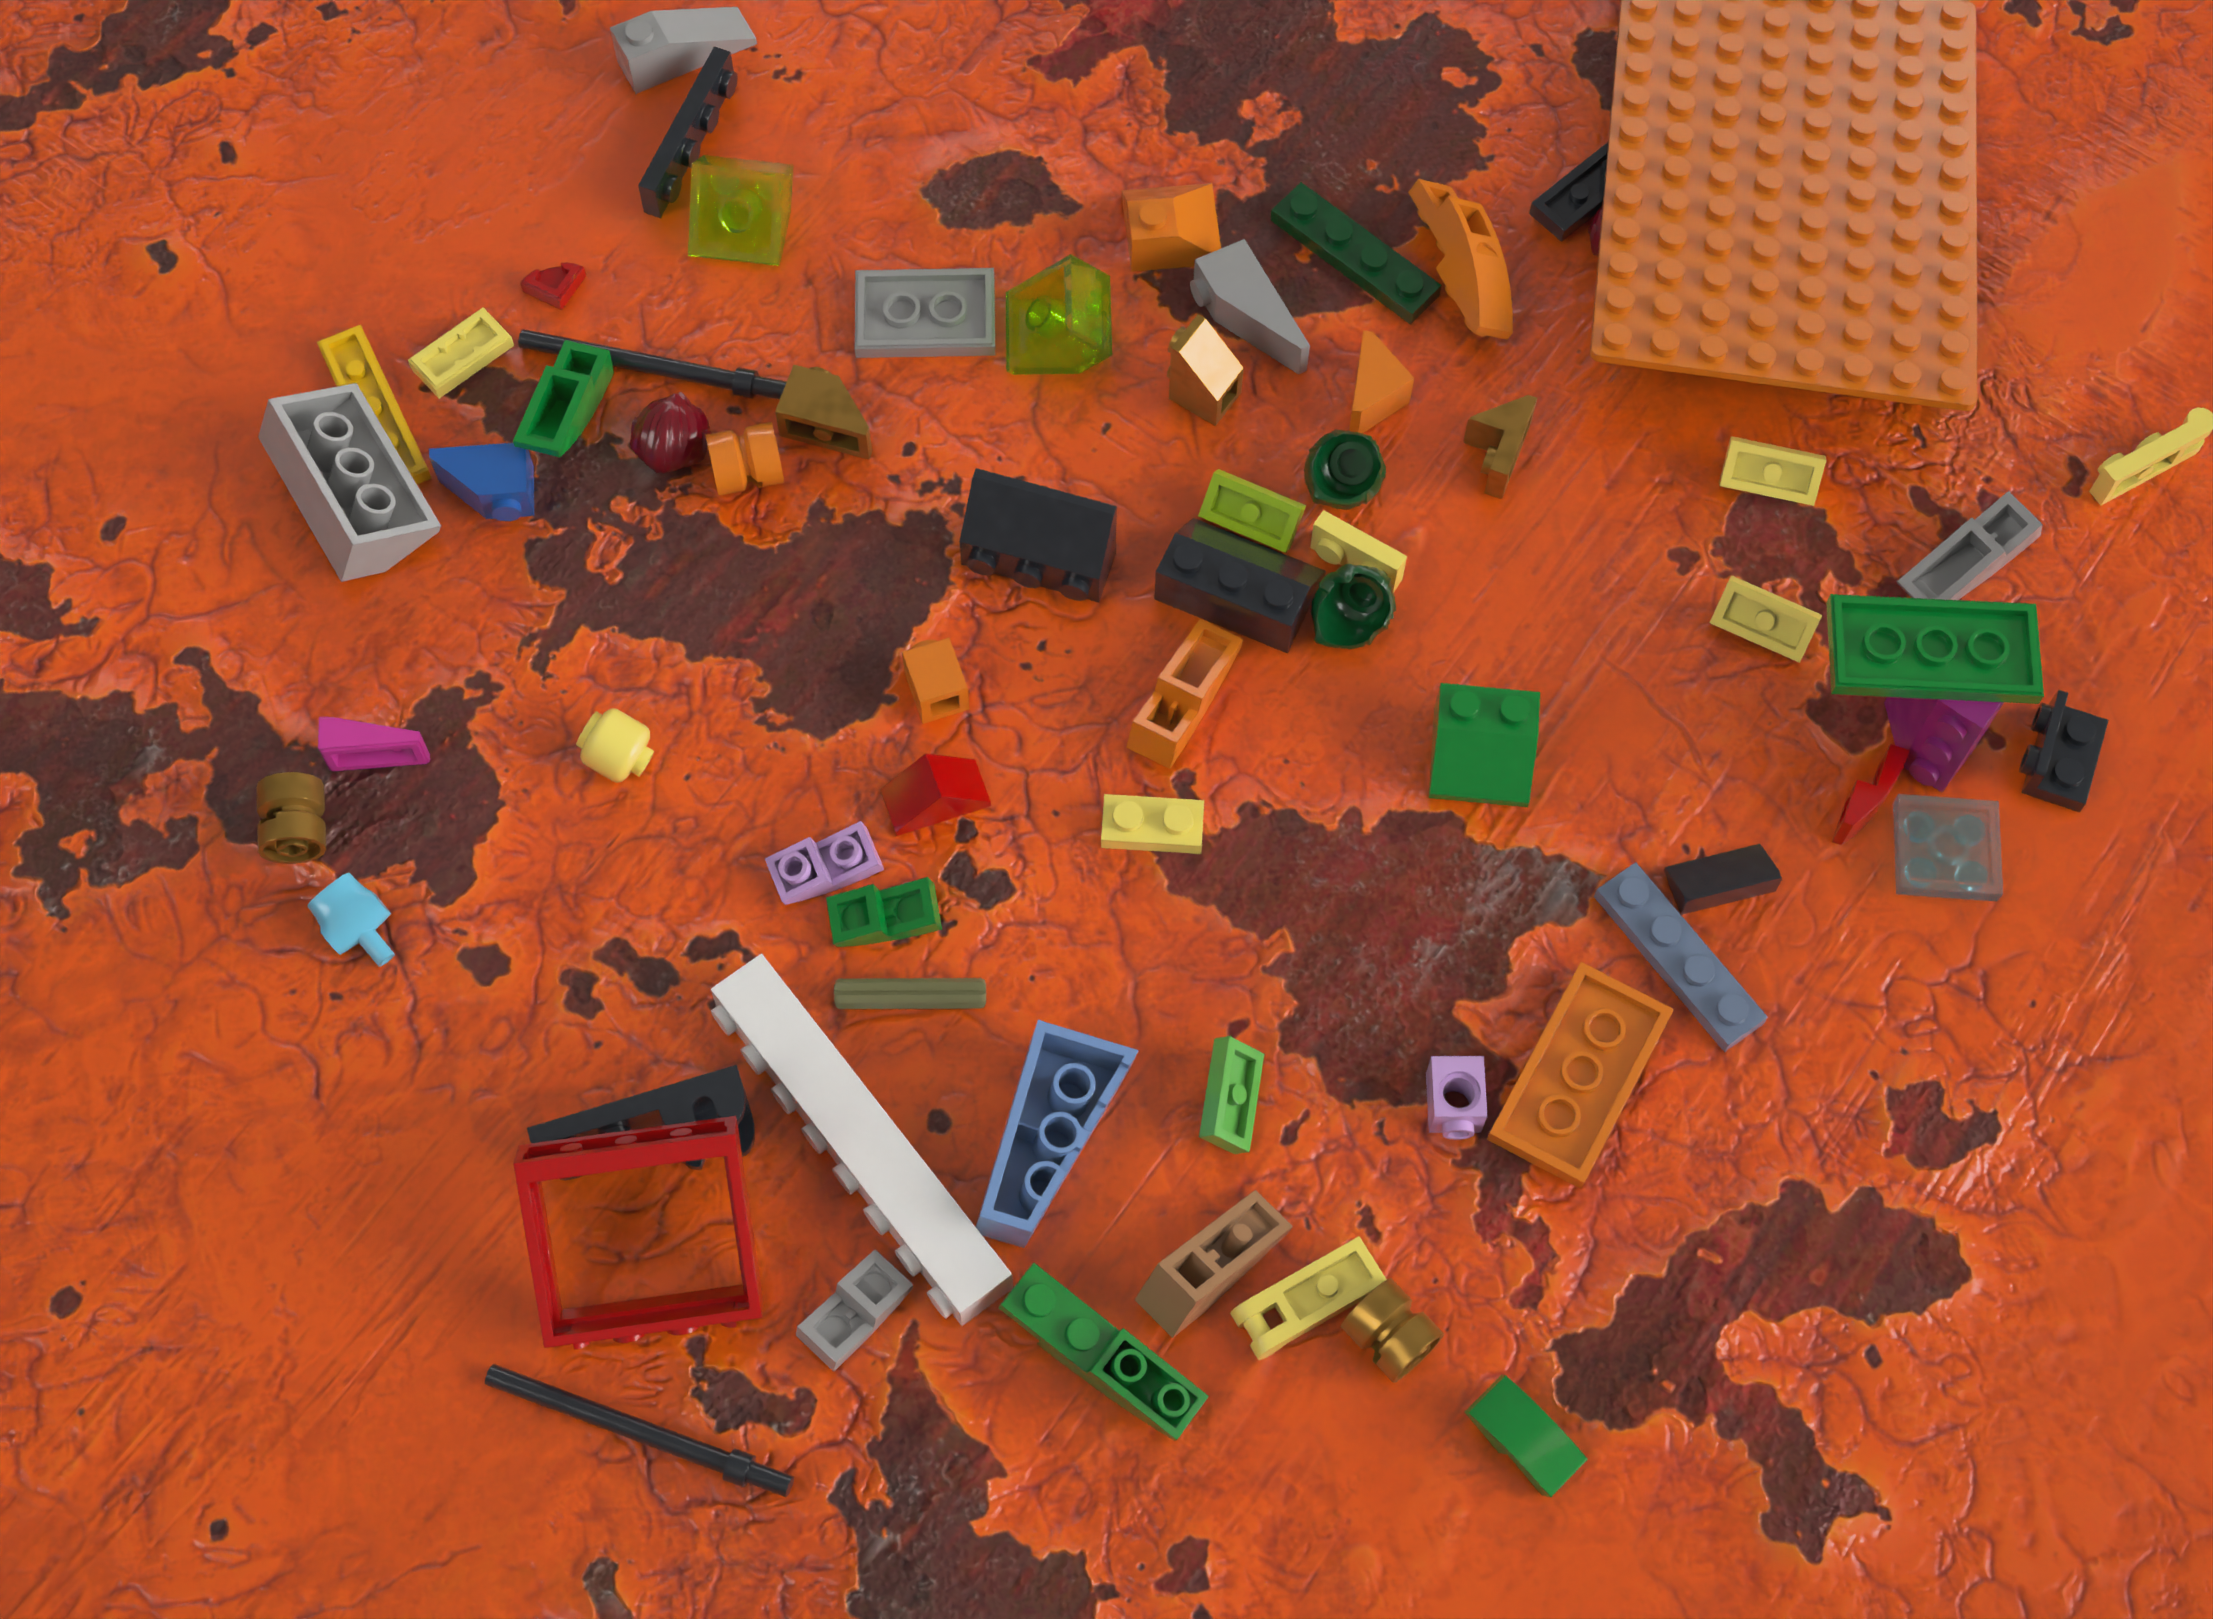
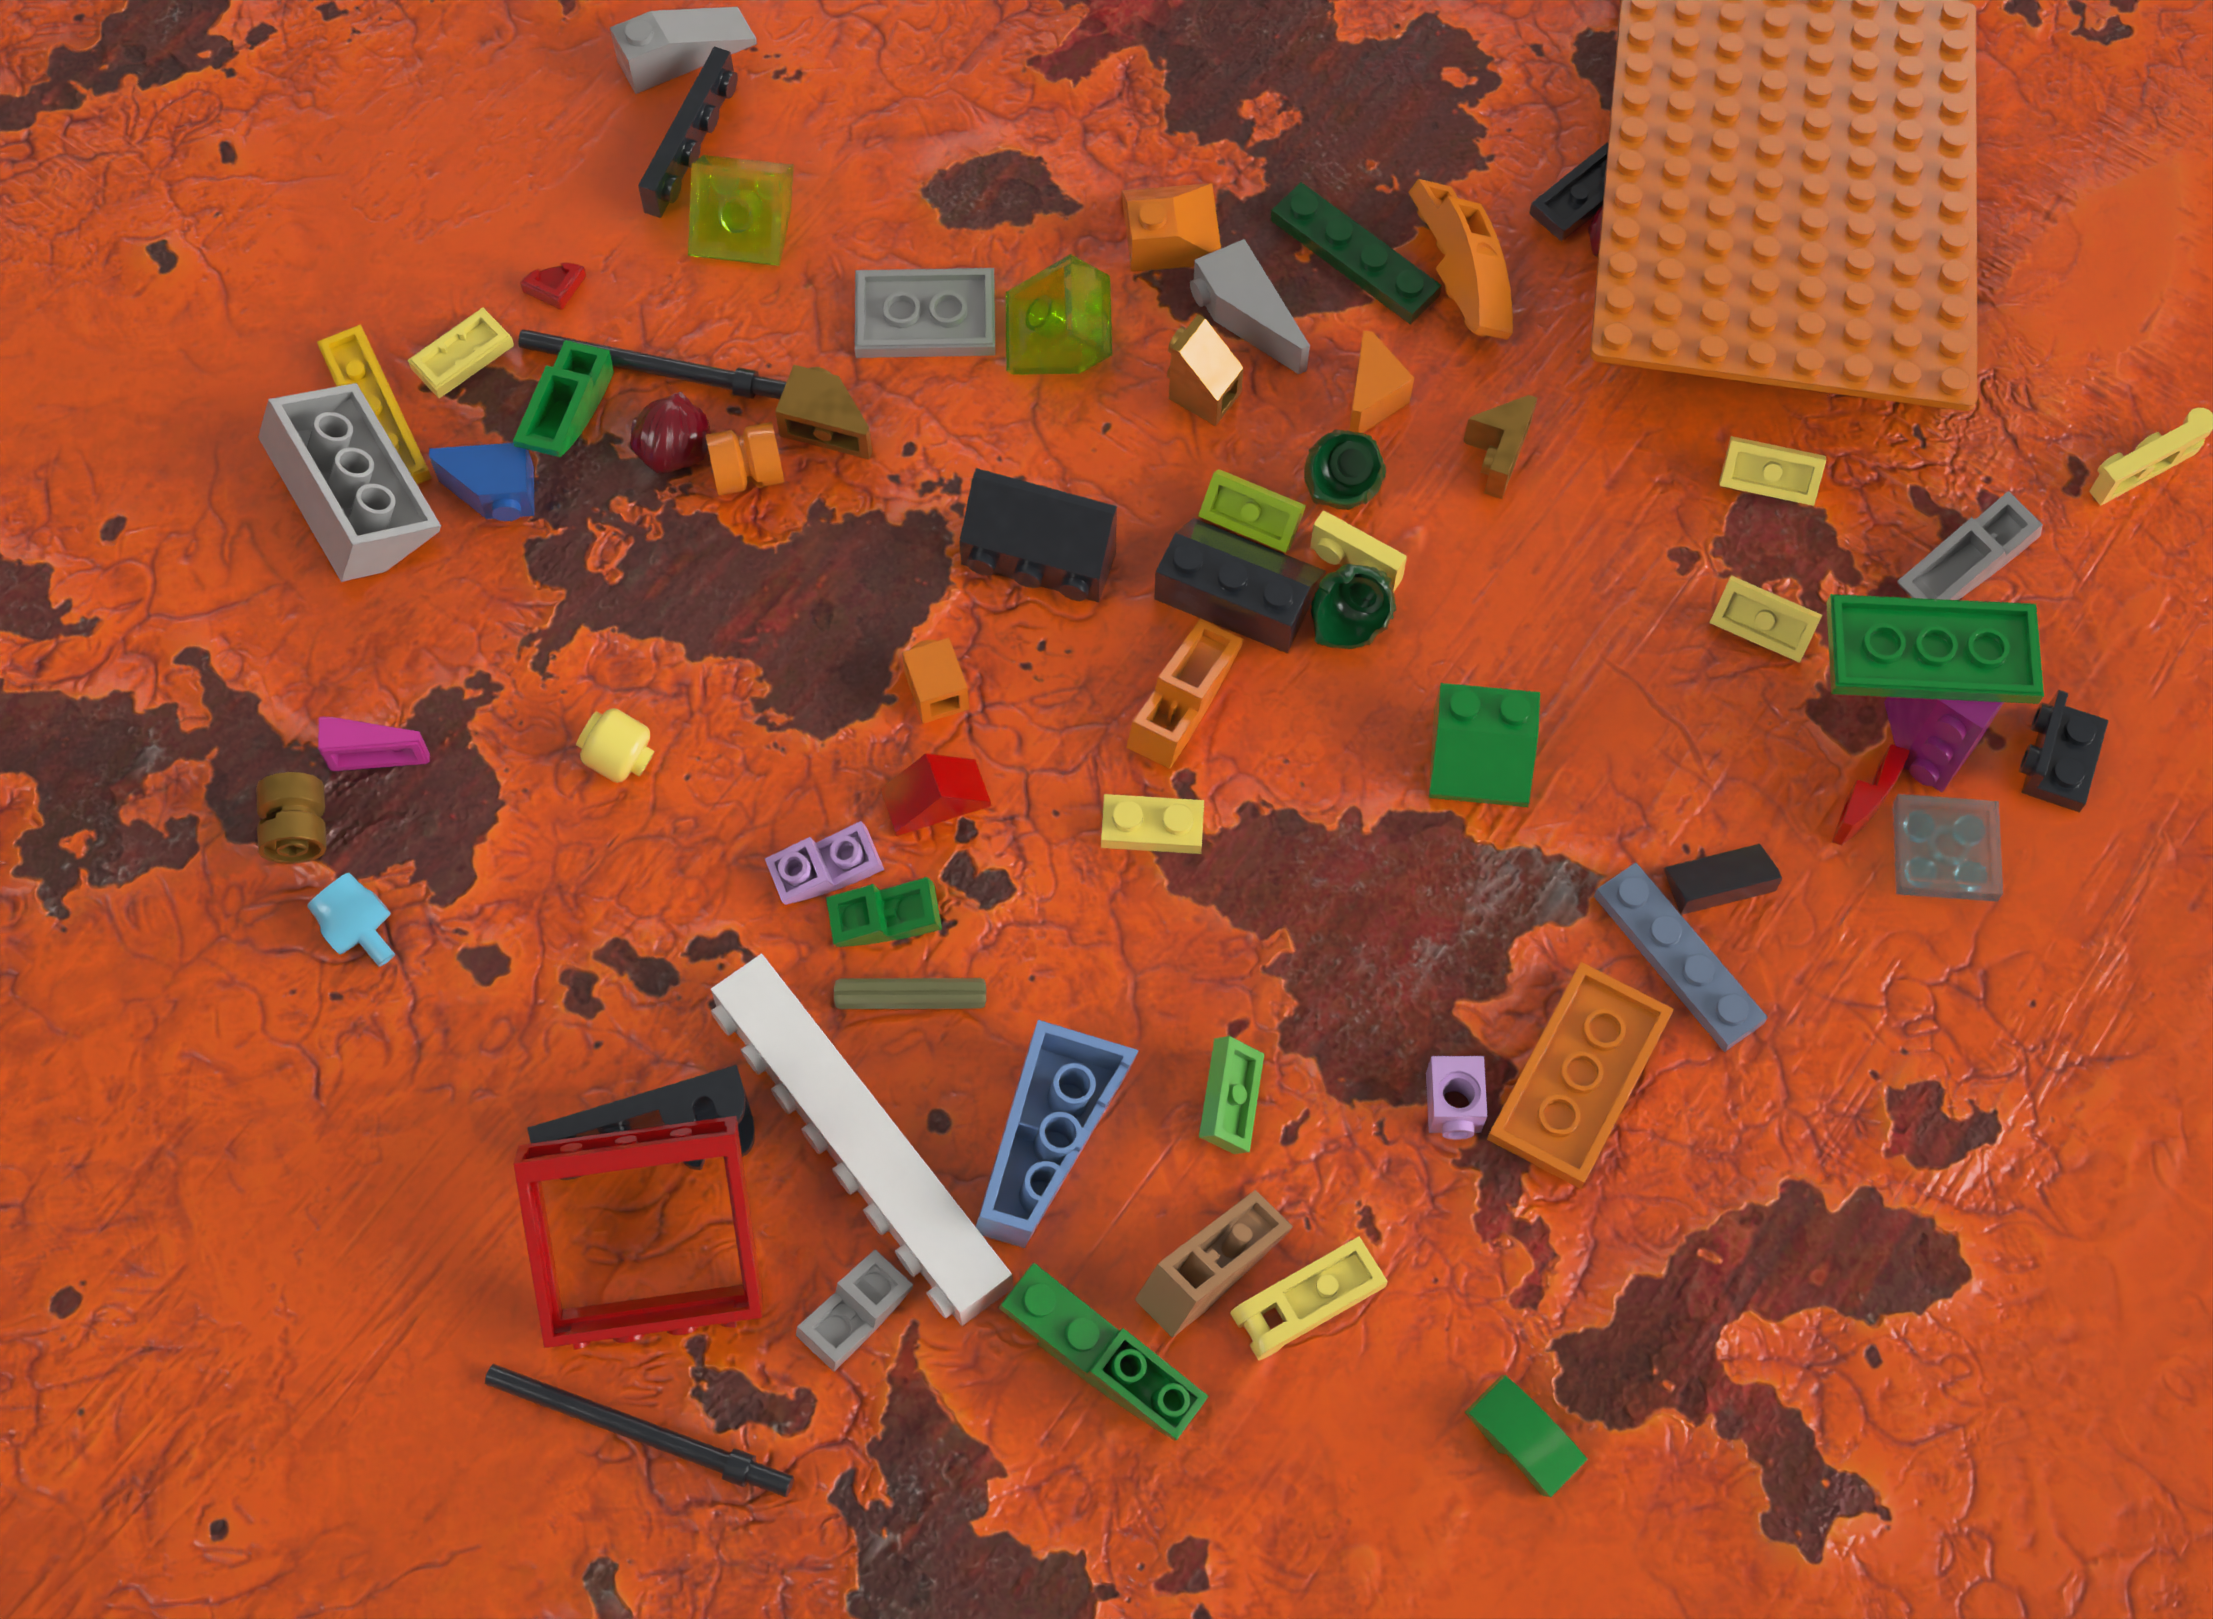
pearl gold wheel [1341,1278,1444,1383] -> none

